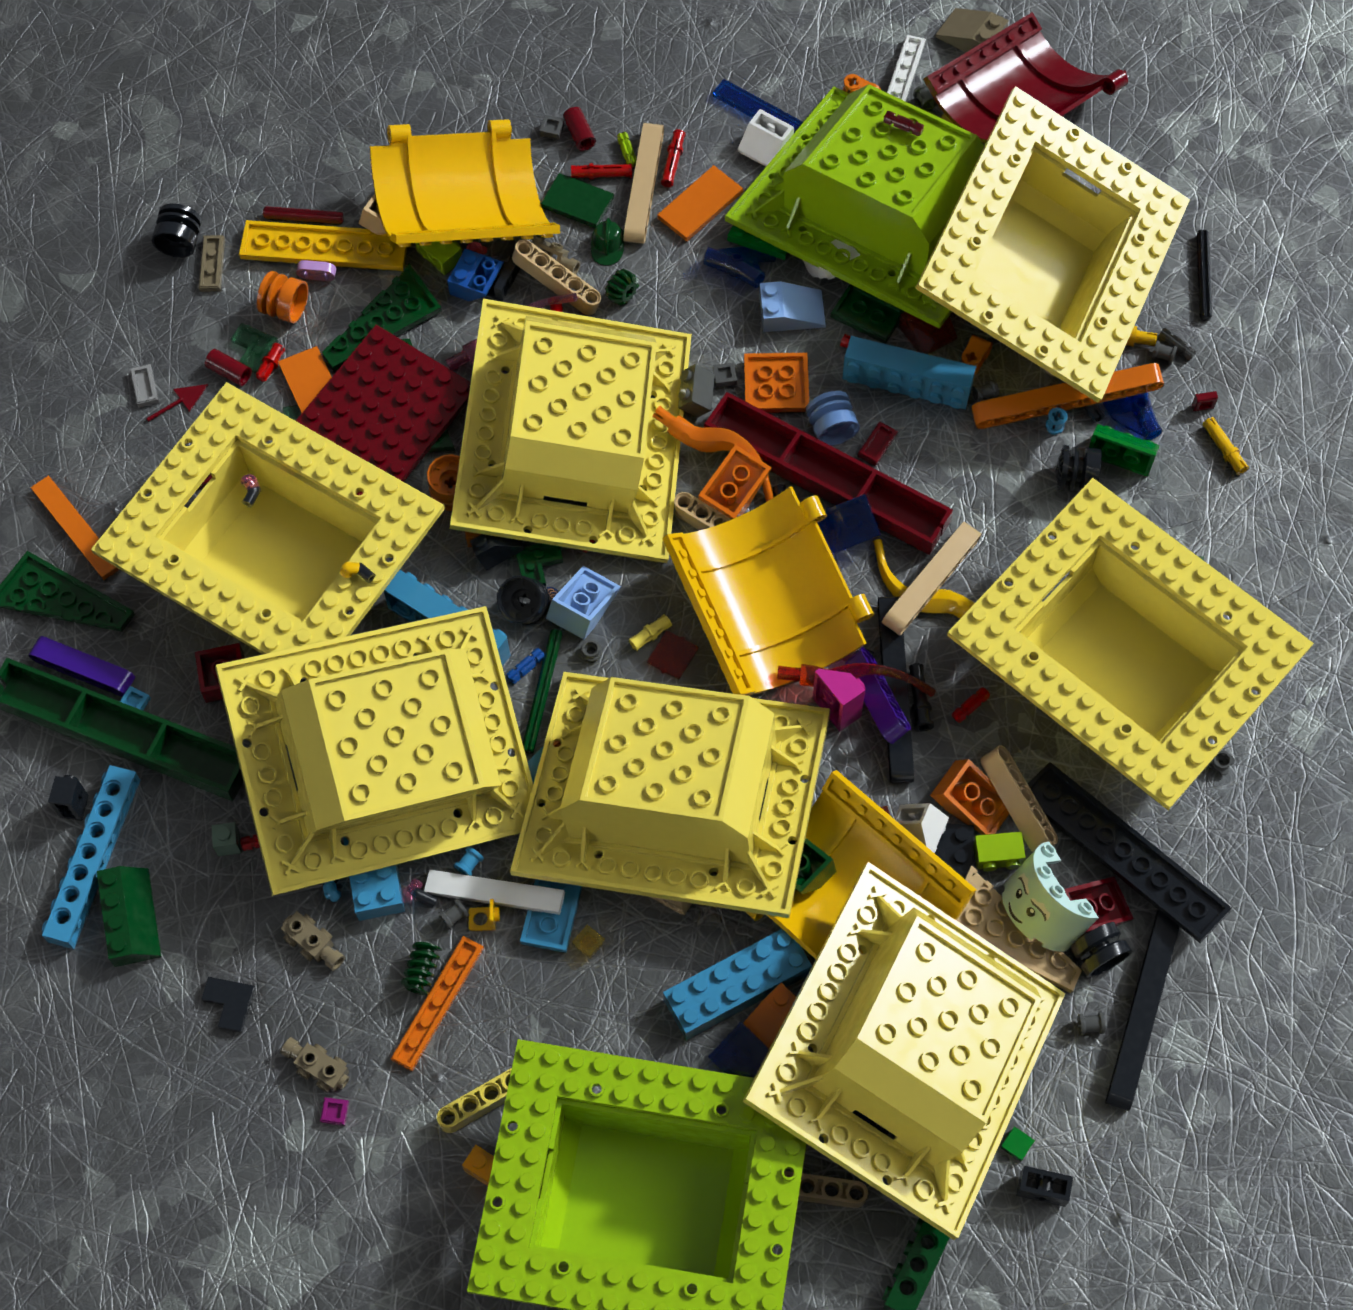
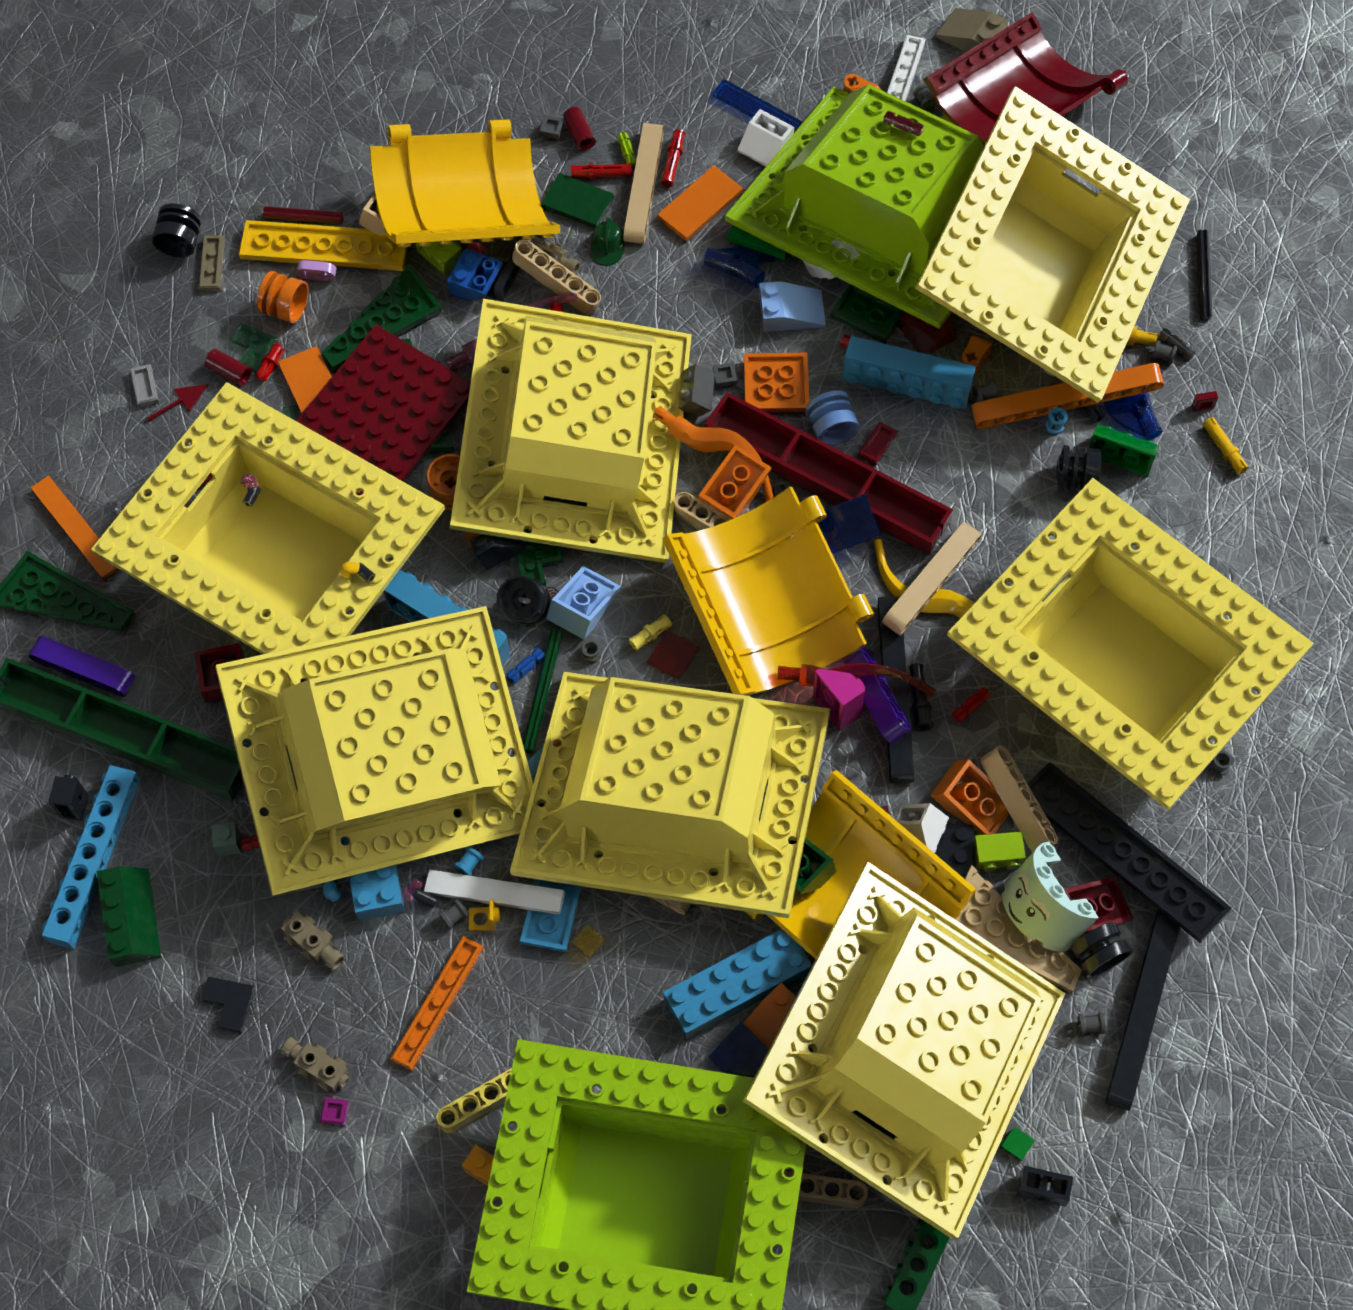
dark azure plate [120,686,151,710] -> none
dark green piece [401,942,442,996] -> none
dark green gear [605,268,639,306] -> none

